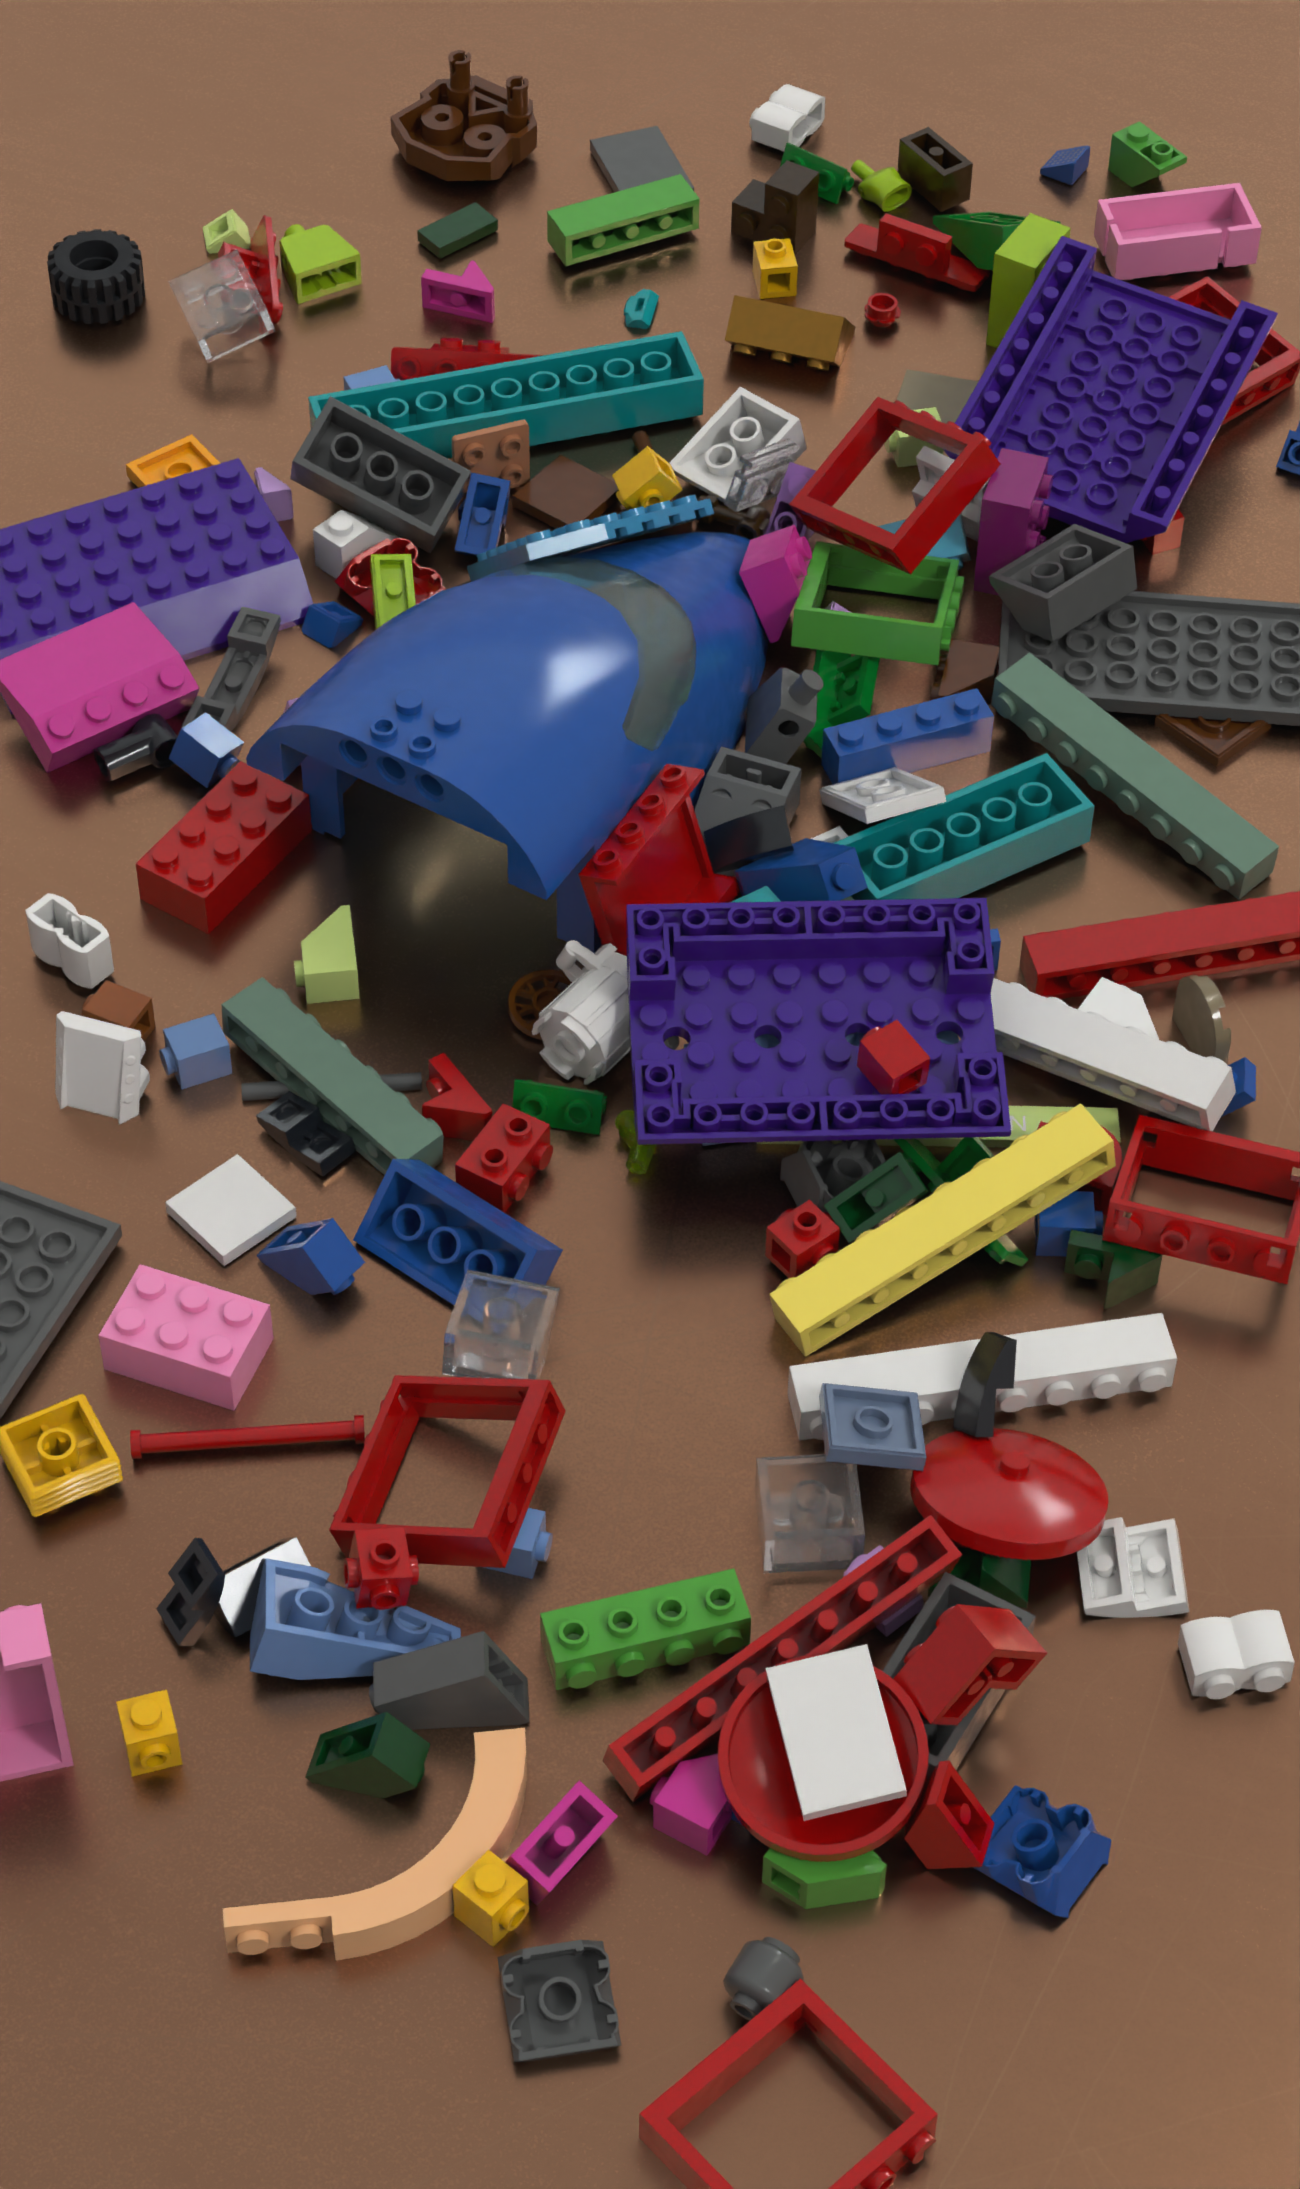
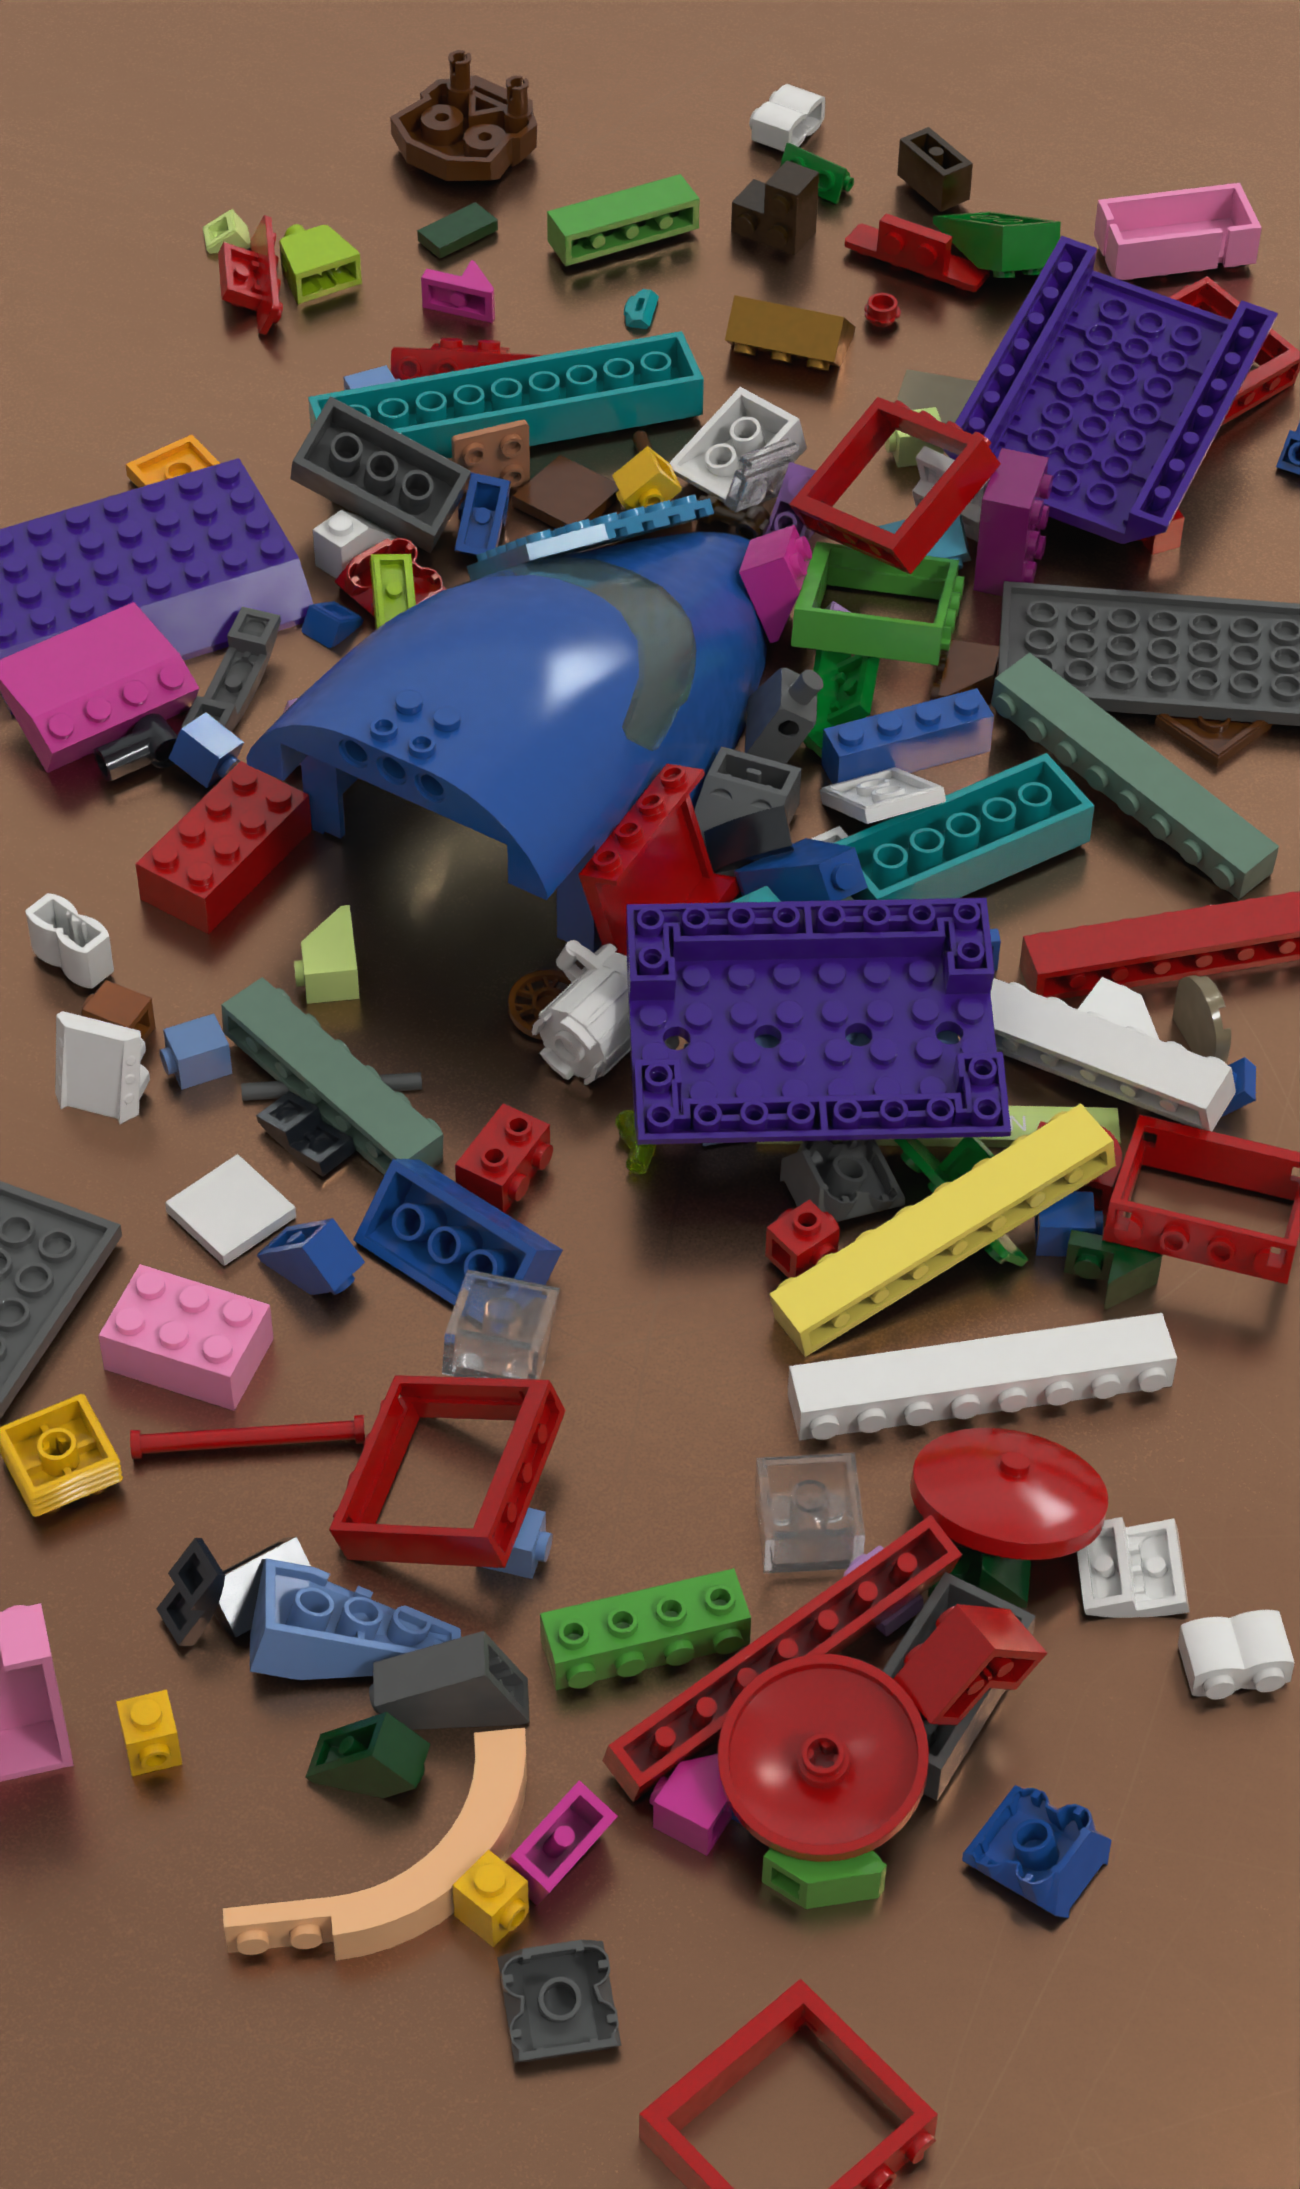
black tyre [47,229,145,324] -> none
clear brick [168,249,276,363] -> none
lavender slope [254,467,294,522] -> none
red brick [344,1527,419,1610] -> none
red slope [422,1052,492,1141] -> none
green hinge [512,1079,607,1135] -> none
dark grey tile [590,126,694,192] -> none
dark grey head [723,1937,804,2020] -> none
yellow brick [752,238,798,299] -> none
white tile [765,1644,907,1821] -> none
sand blue plate [819,1383,926,1471] -> none
dark green slope [824,1152,929,1244] -> none
lime piece [851,160,912,212] -> none
red brick [857,1020,930,1094] -> none
red slope [904,1760,995,1869] -> none
black slope [953,1332,1017,1437] -> none
lime brick [986,213,1071,348] -> none
dark grey slope [989,524,1137,642] -> none
blue slope [1040,145,1090,185] -> none
bright green slope [1108,121,1187,188] -> none

